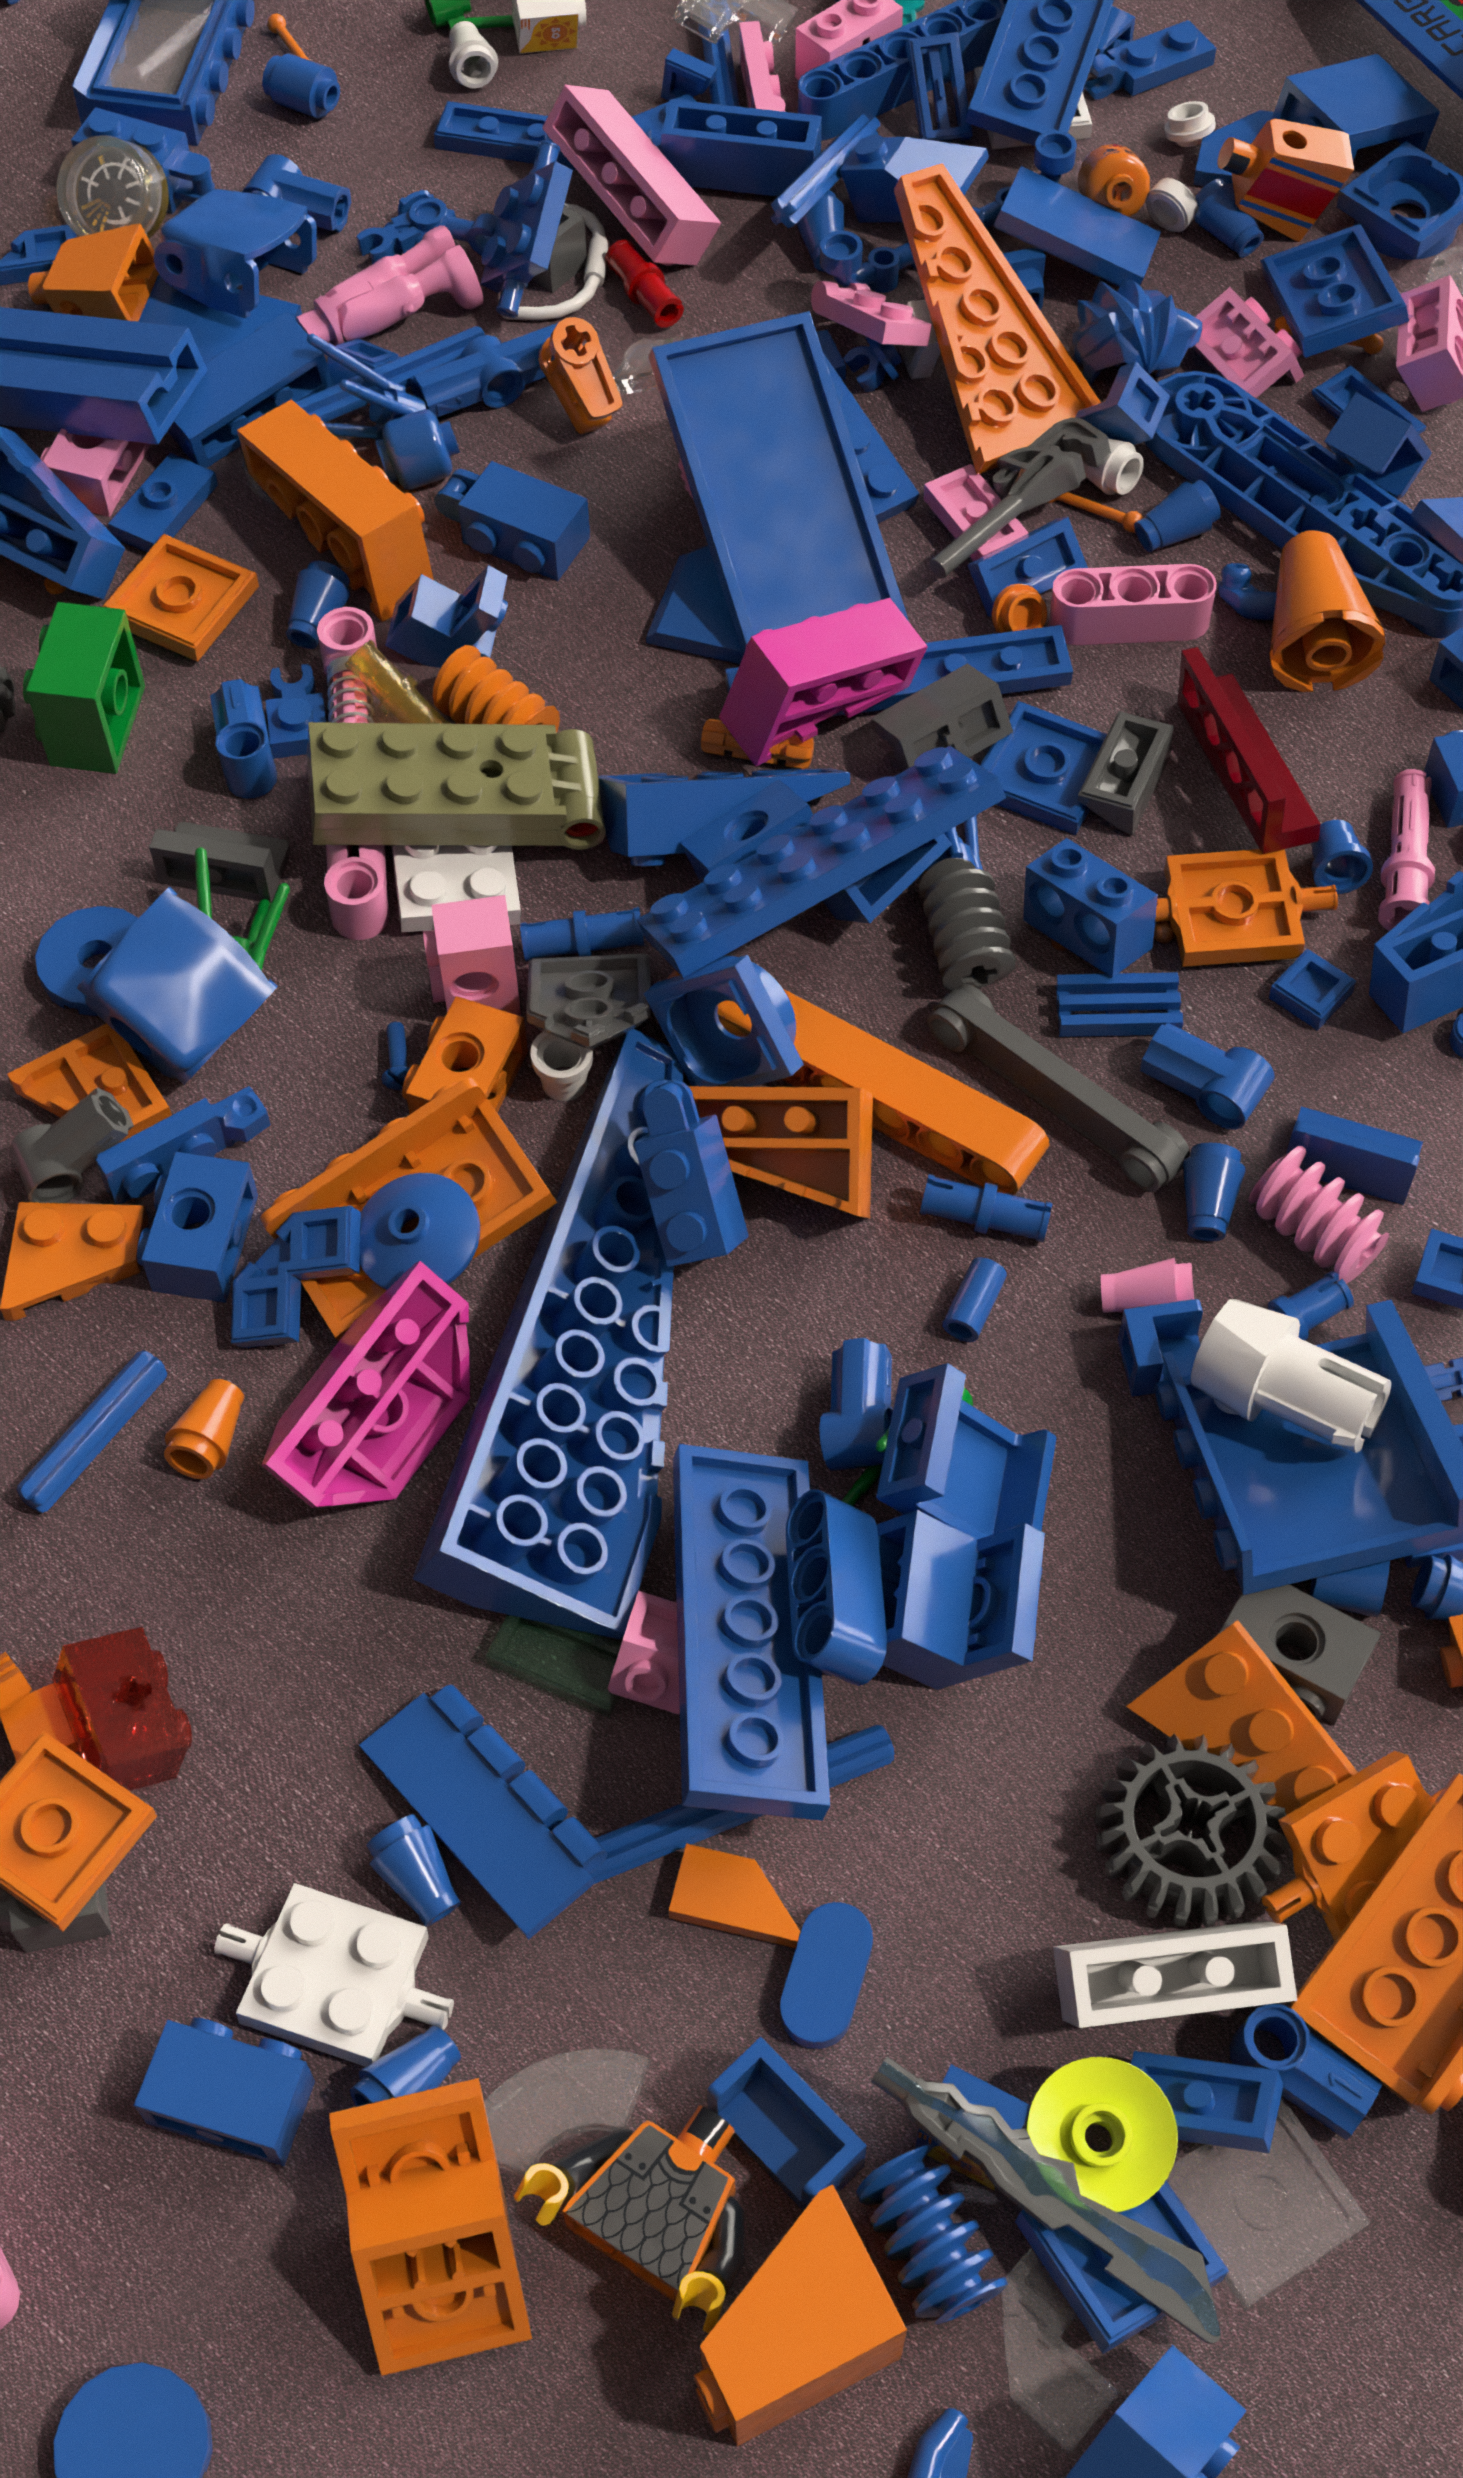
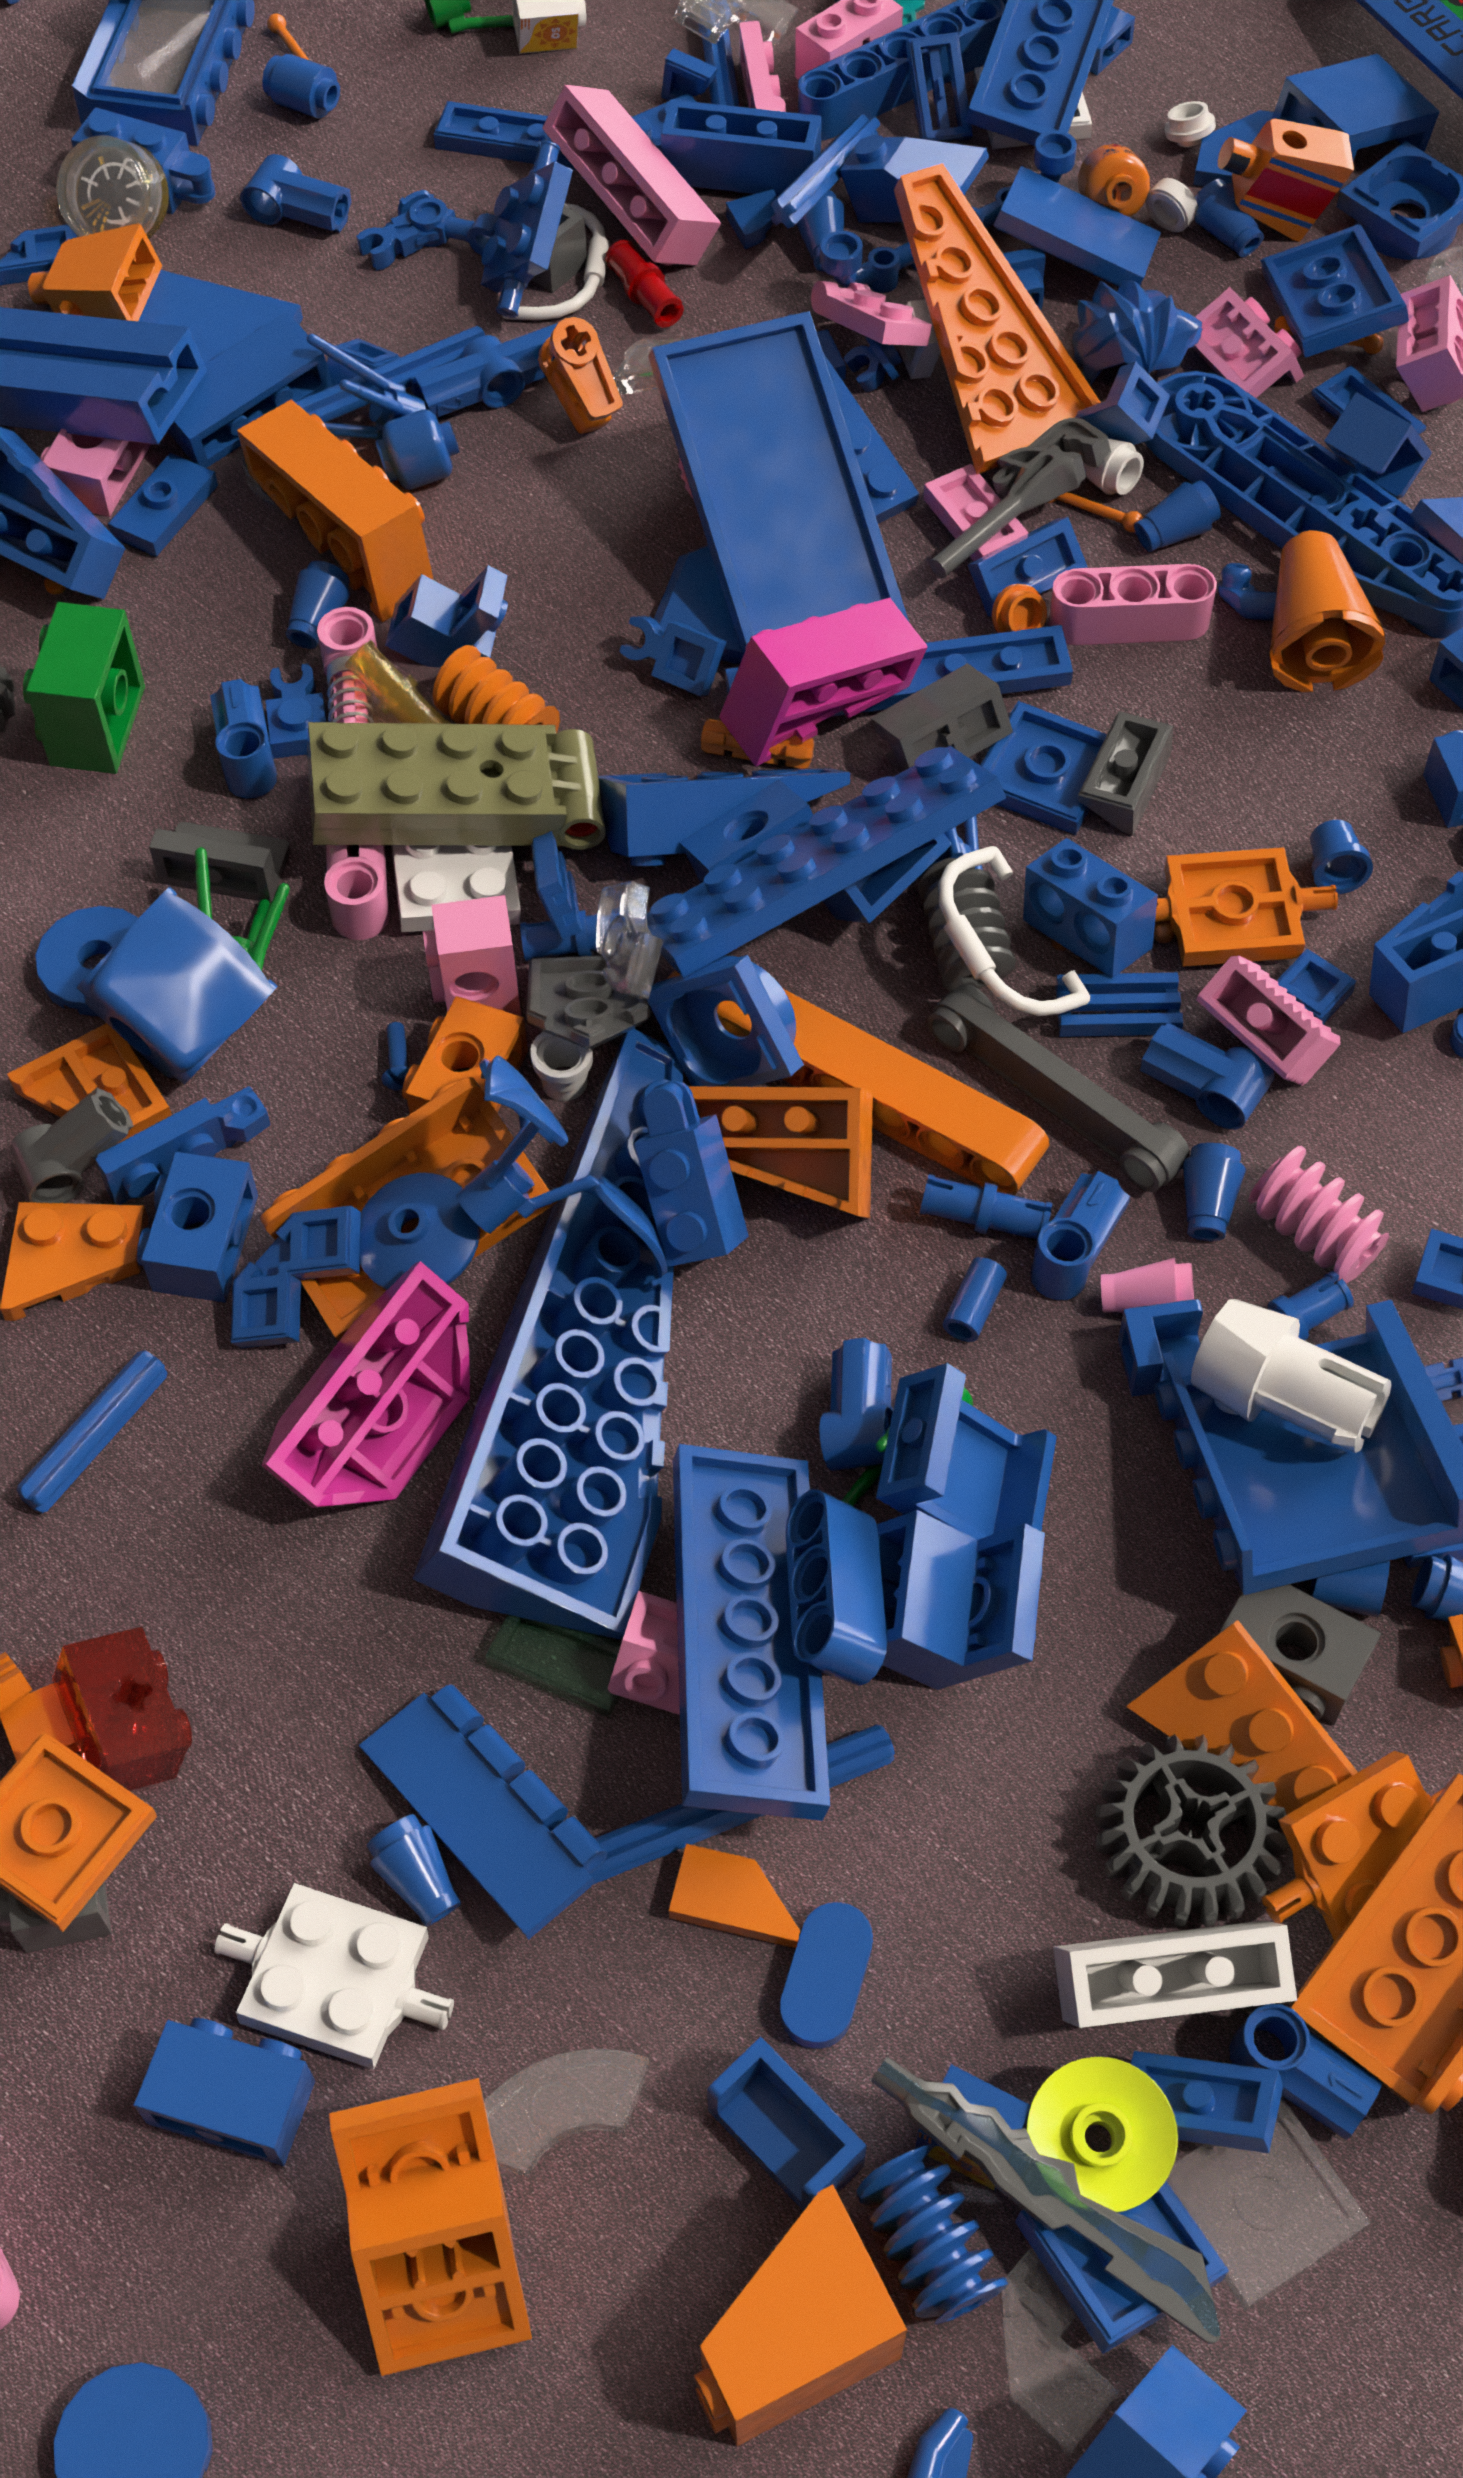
orange plate [102,534,259,662] -> none
blue piece [154,189,317,319] -> none
orange cone [164,1379,244,1479] -> none
bright pink piece [296,225,483,345] -> none
blue cone [350,2026,461,2107] -> none
blue brick [434,461,590,581] -> none
white cone [449,21,498,88] -> none
torso [514,2105,745,2333] -> none
blue plate [1084,20,1217,100] -> none
dark red fence [1177,647,1321,854] -> none
blue panel [1286,1106,1423,1205] -> none
bright pink pin [1378,769,1435,931] -> none
none -> blue plant [456,1055,667,1278]
none -> blue tile [531,831,582,940]
none -> clear tile [596,881,664,999]
none -> blue plate [620,616,727,696]
none -> blue tile [726,189,777,249]
none -> white piece [938,846,1090,1016]
none -> blue piece [1030,1171,1130,1300]
none -> bright pink brick [1196,956,1340,1086]

